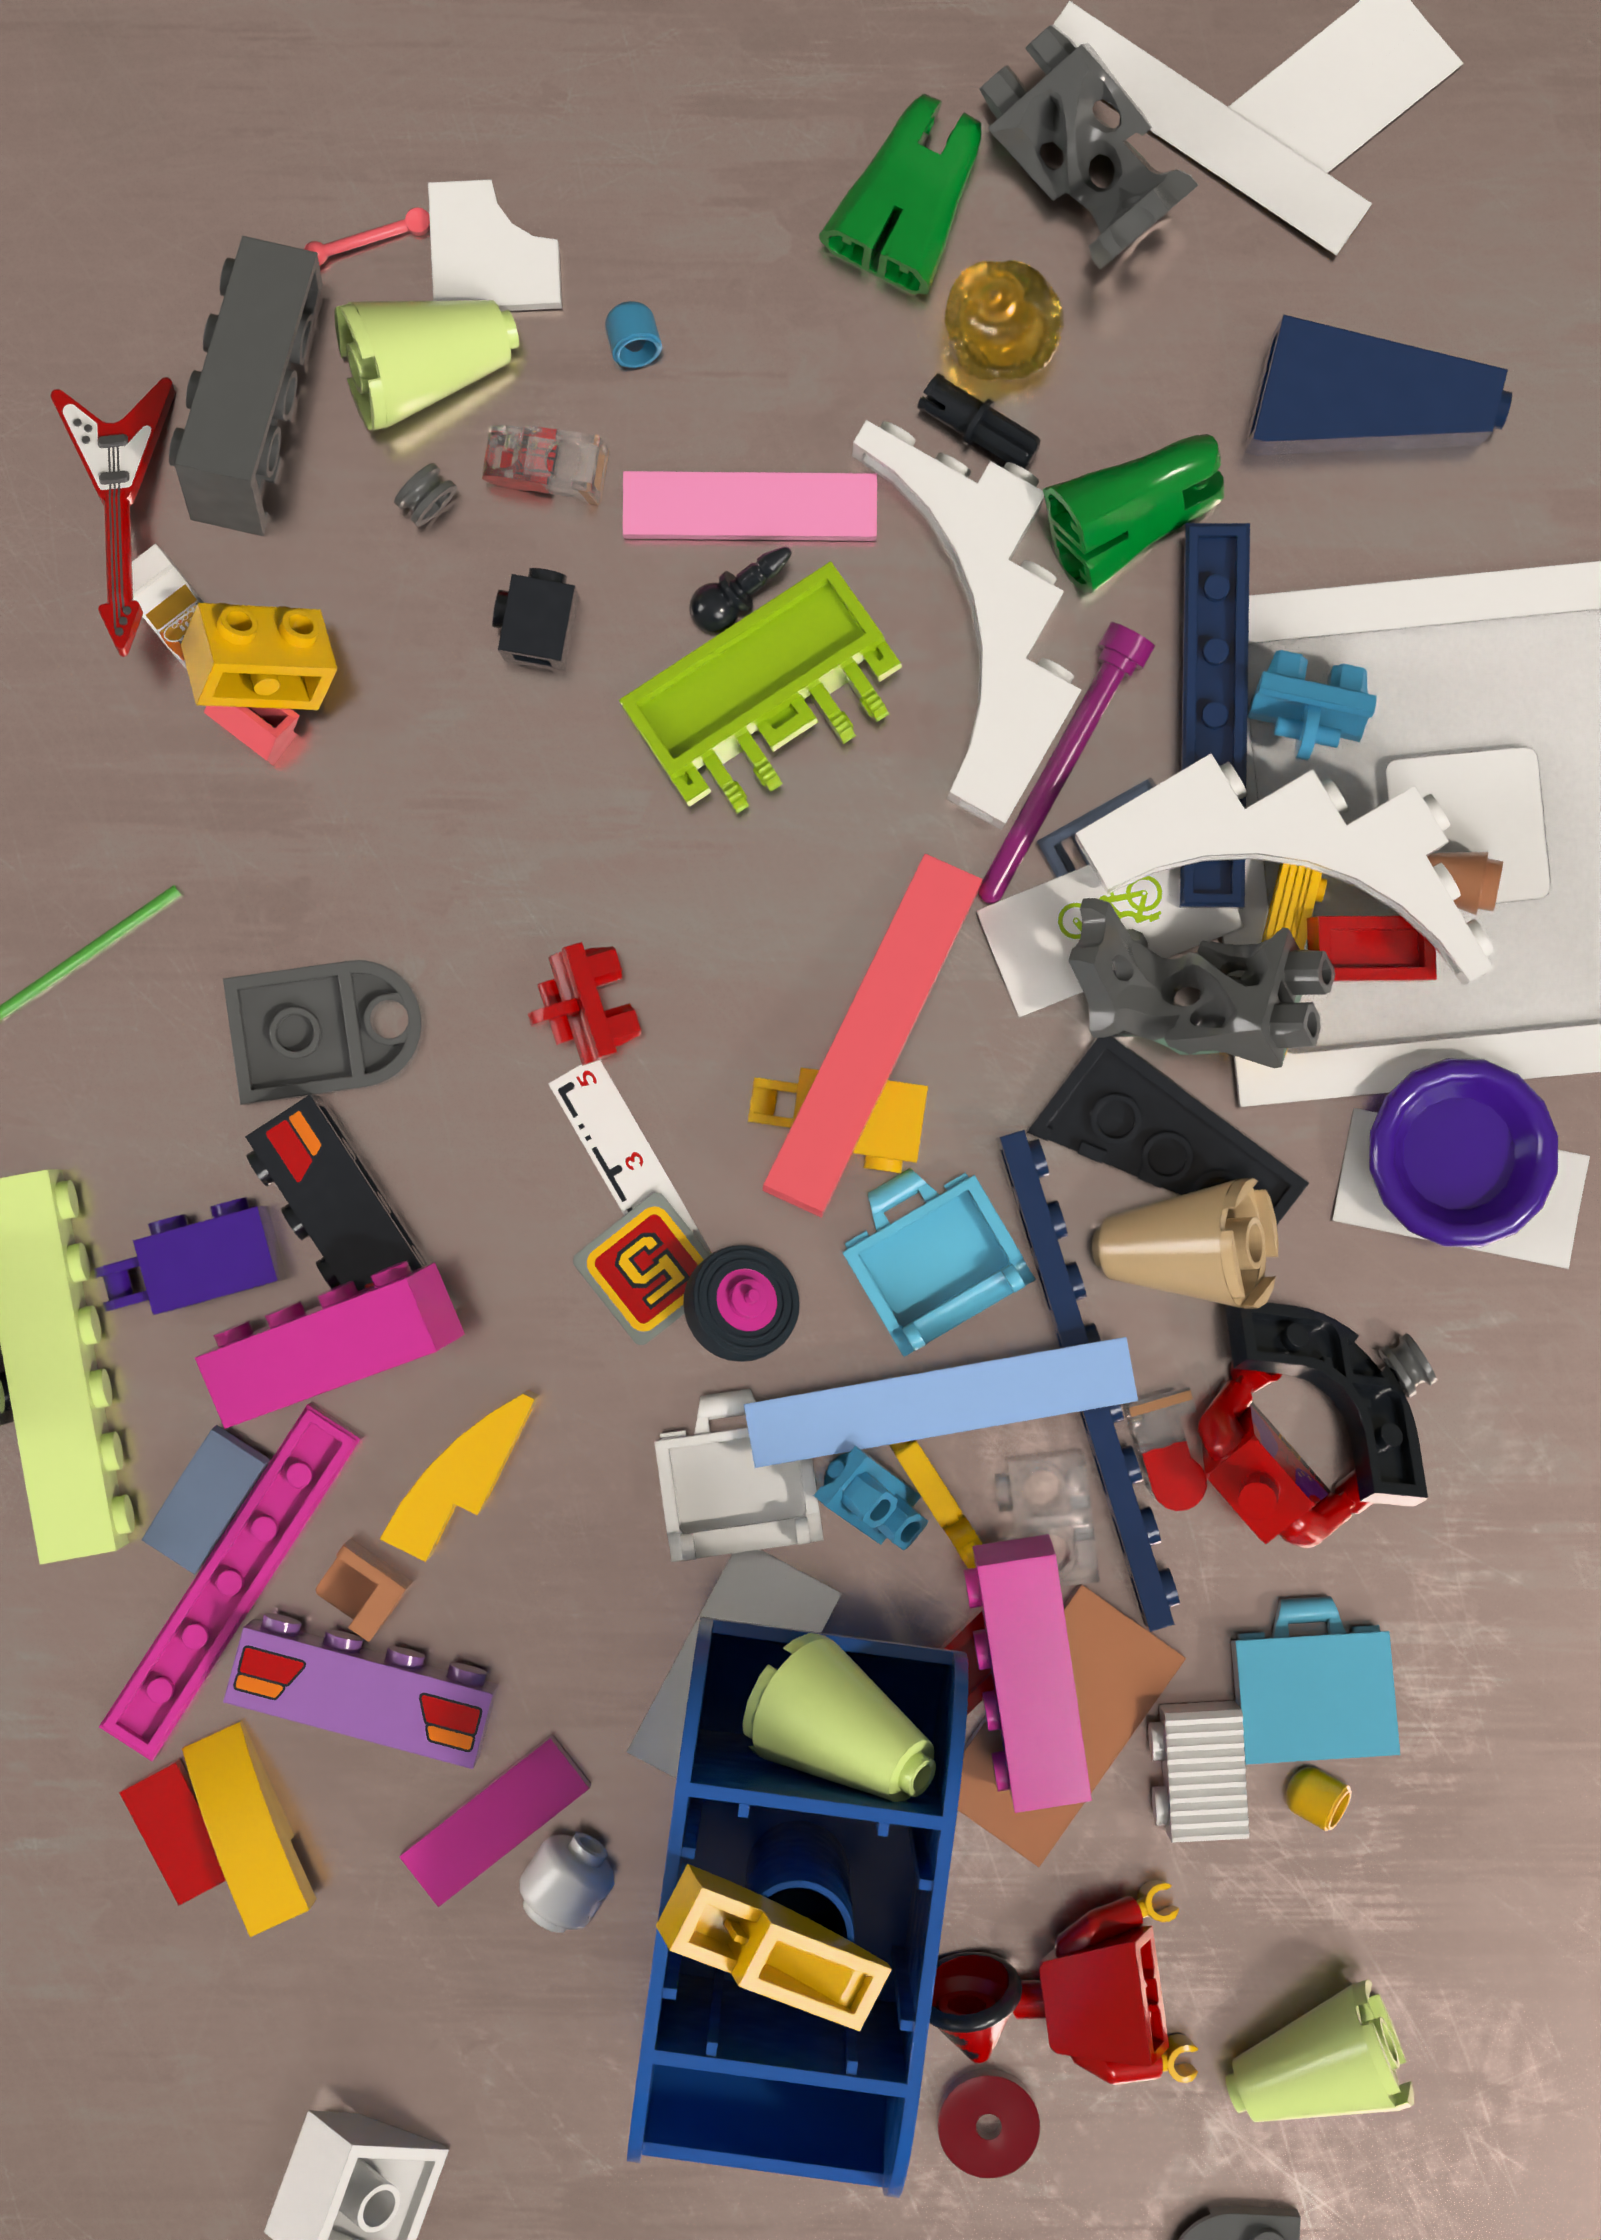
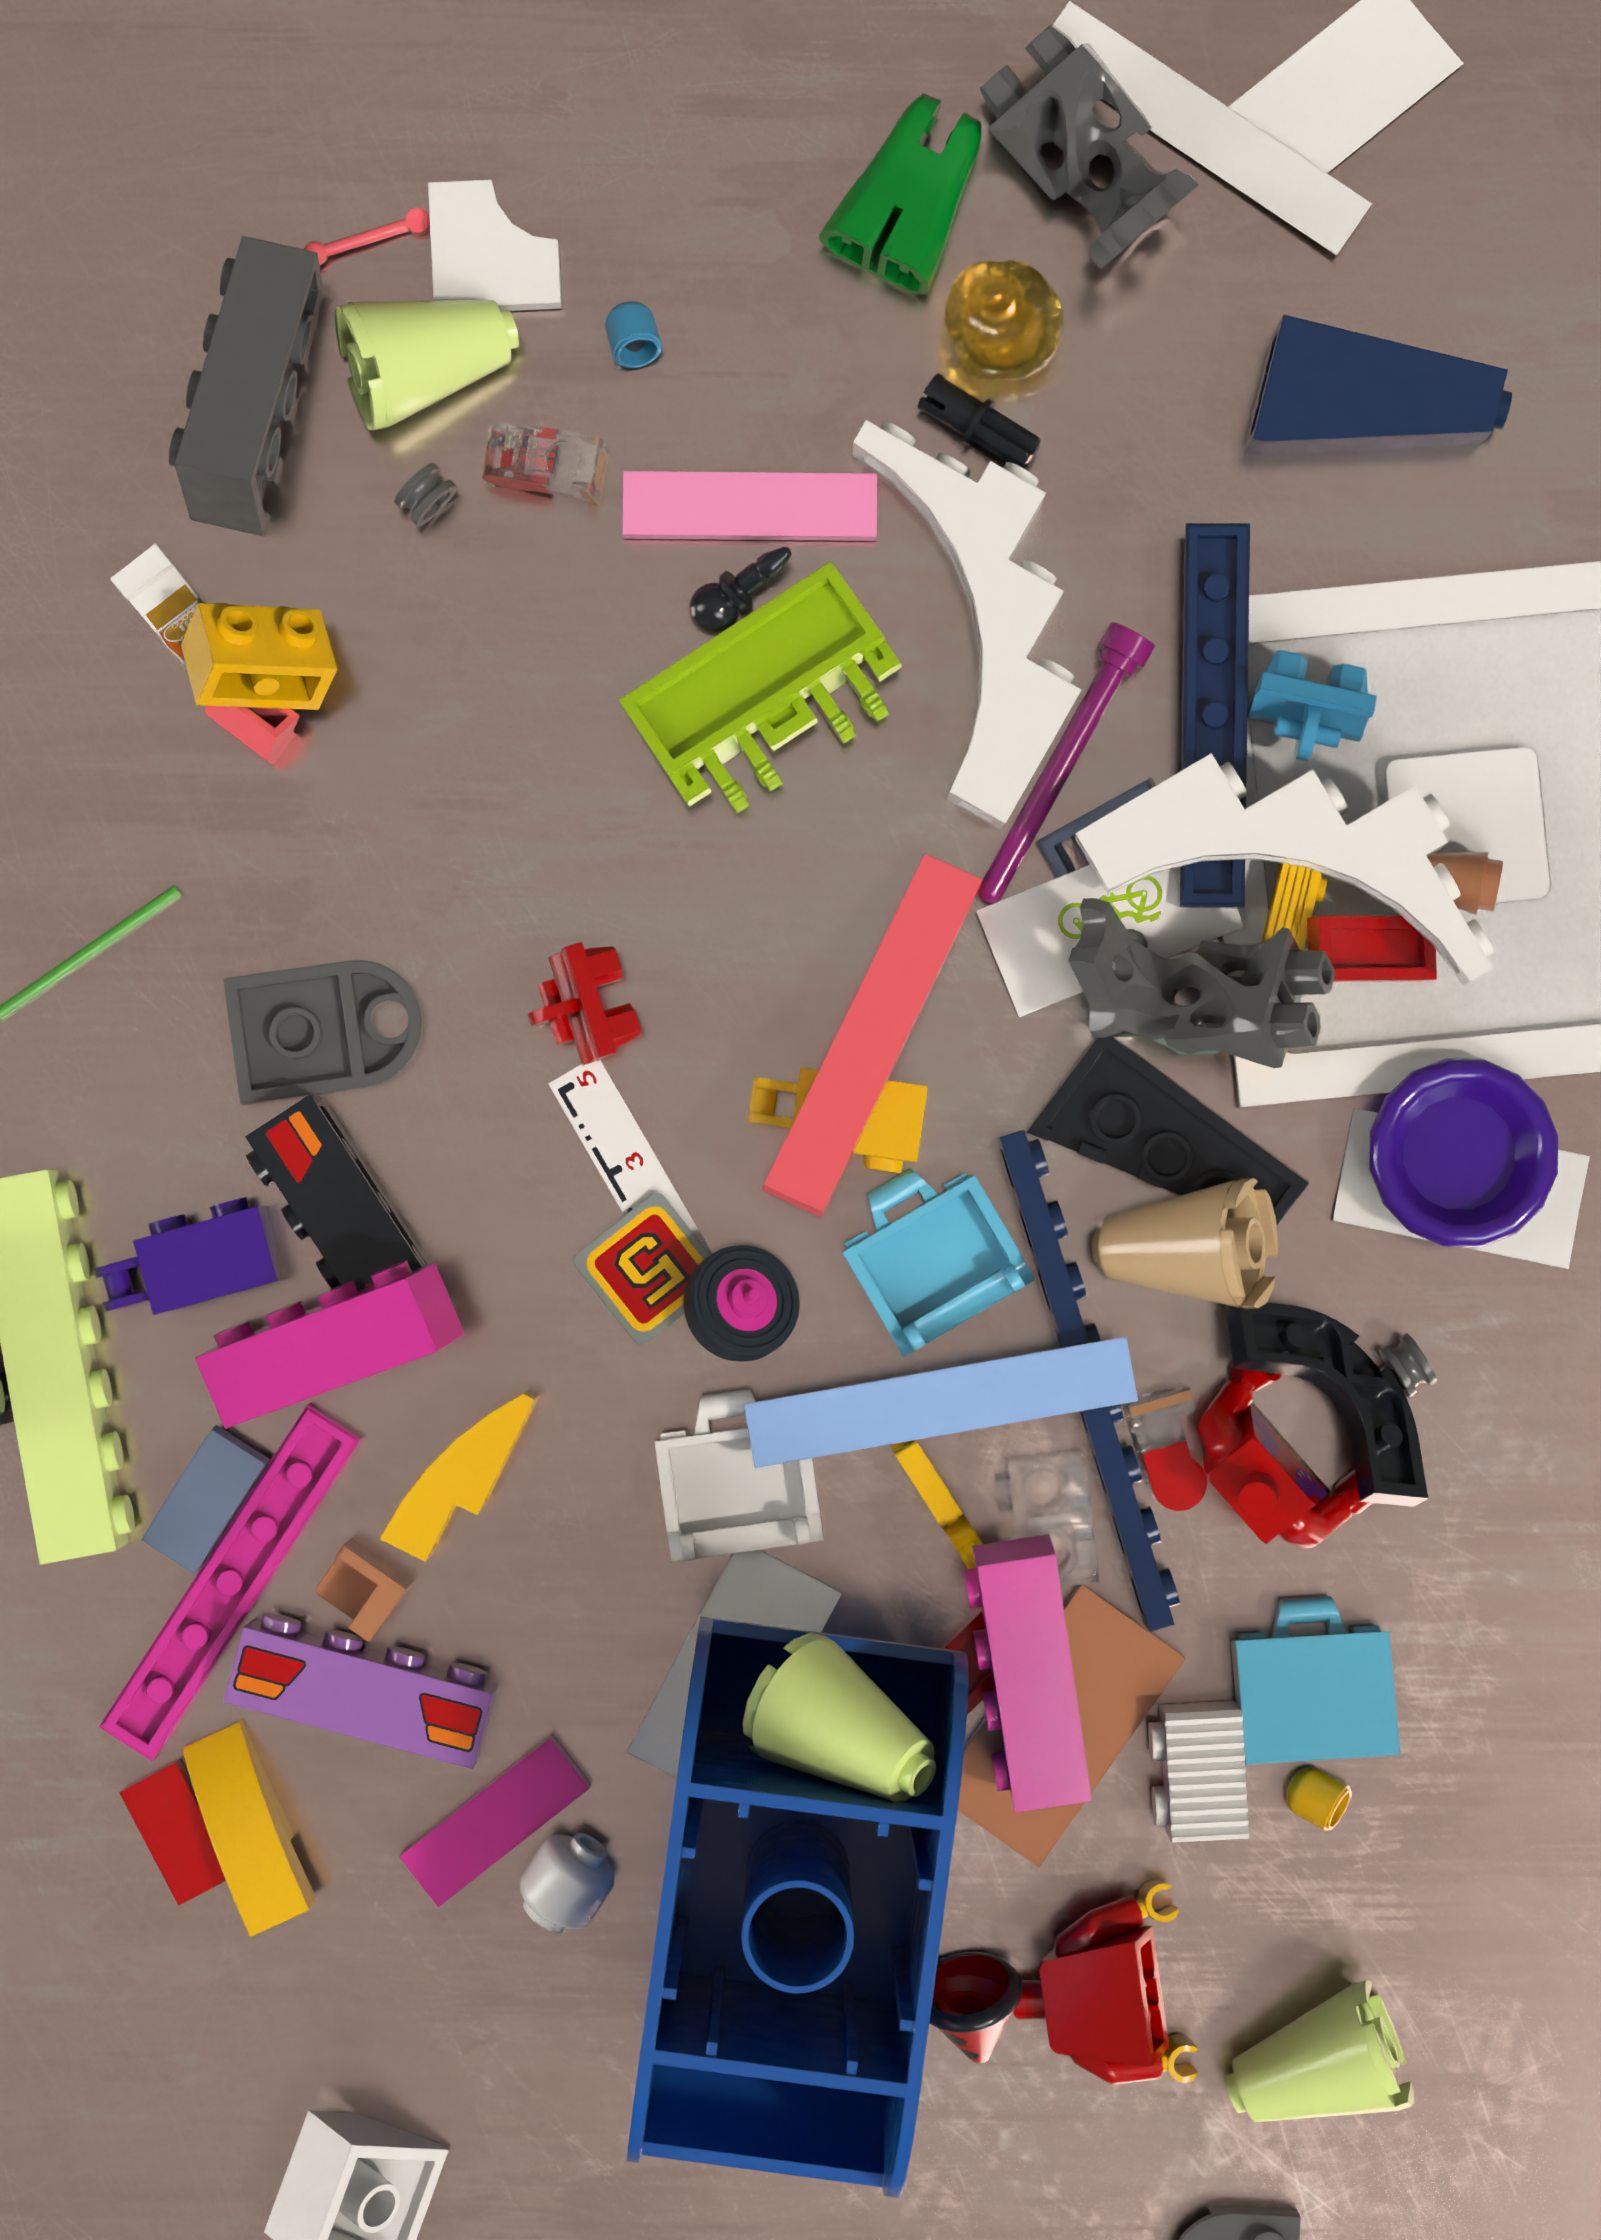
red piece [50,377,176,657] -> none
black brick [492,568,579,671] -> none
yellow slope [656,1864,892,2031] -> none
dark azure hips [814,1446,928,1550] -> none
dark red piece [937,2069,1040,2178] -> none
green piece [1043,434,1224,594] -> none

